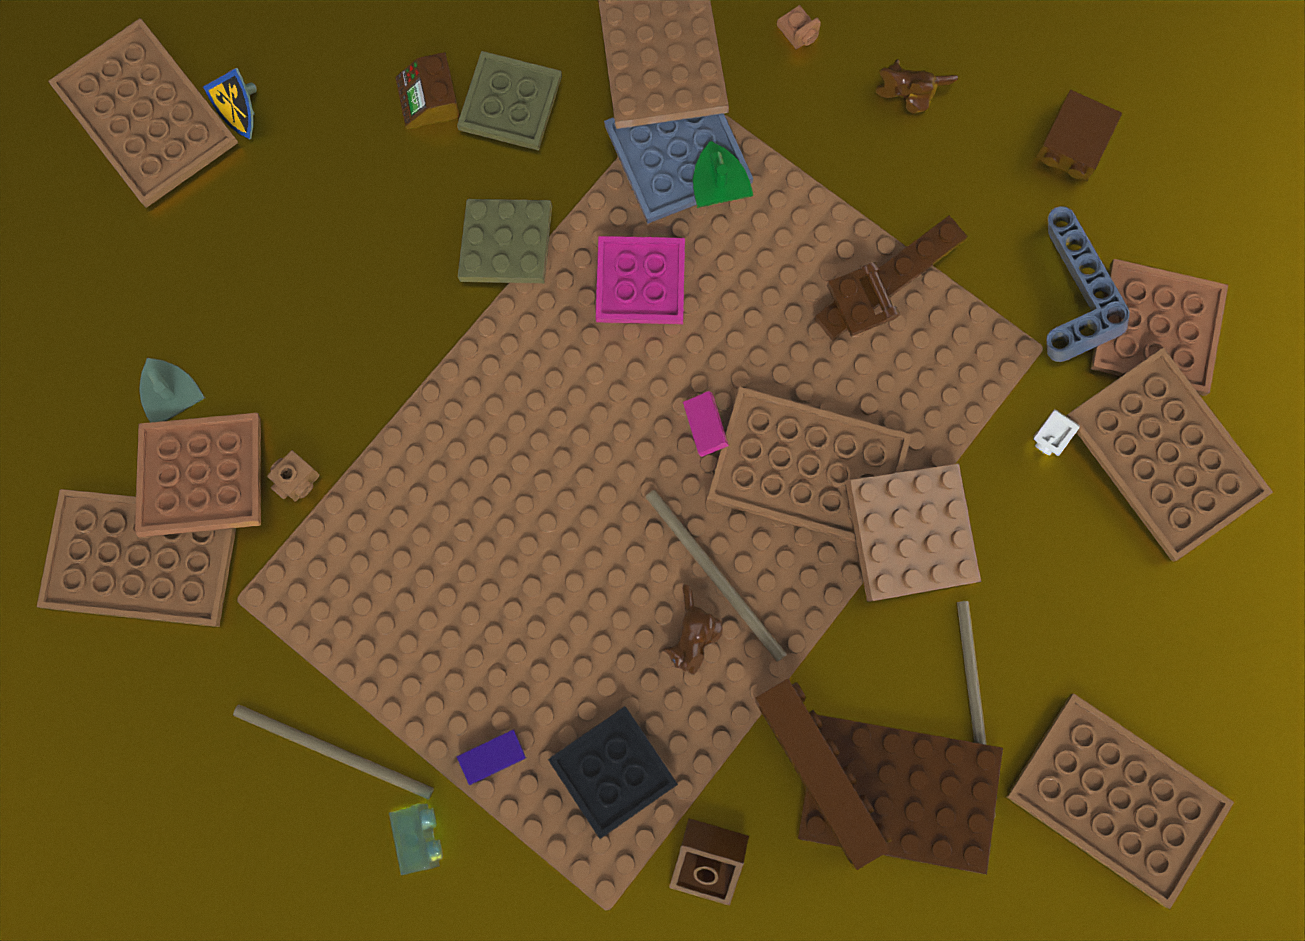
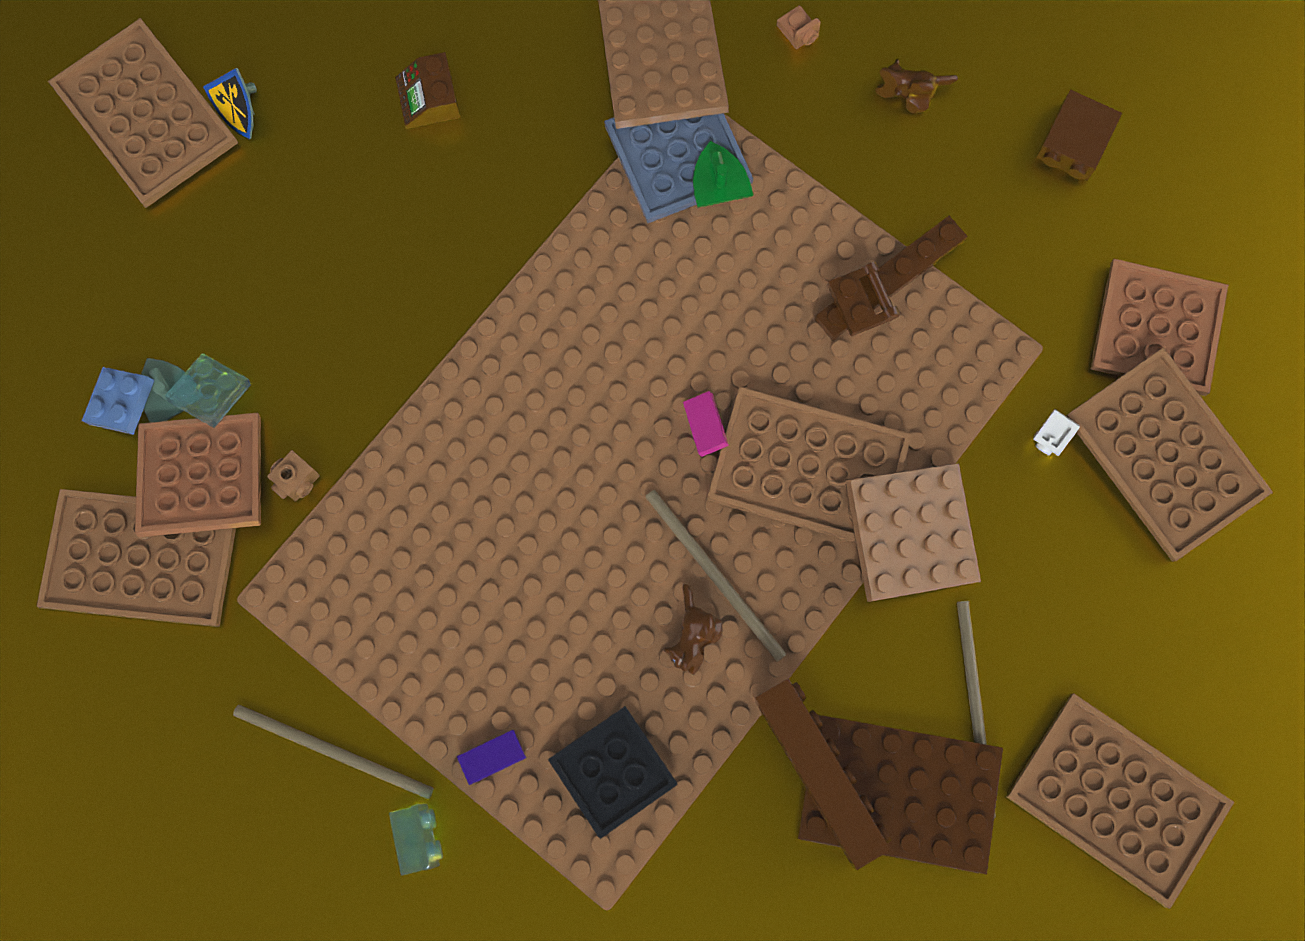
olive plate [457,51,562,151] -> none
olive plate [458,199,552,284] -> none
dark pink plate [596,236,685,324] -> none
reddish brown slope [669,818,749,906] -> none
sand blue beam [1046,206,1130,362] -> none
none -> medium blue plate [82,367,154,435]
none -> clear light blue plate [165,353,251,428]

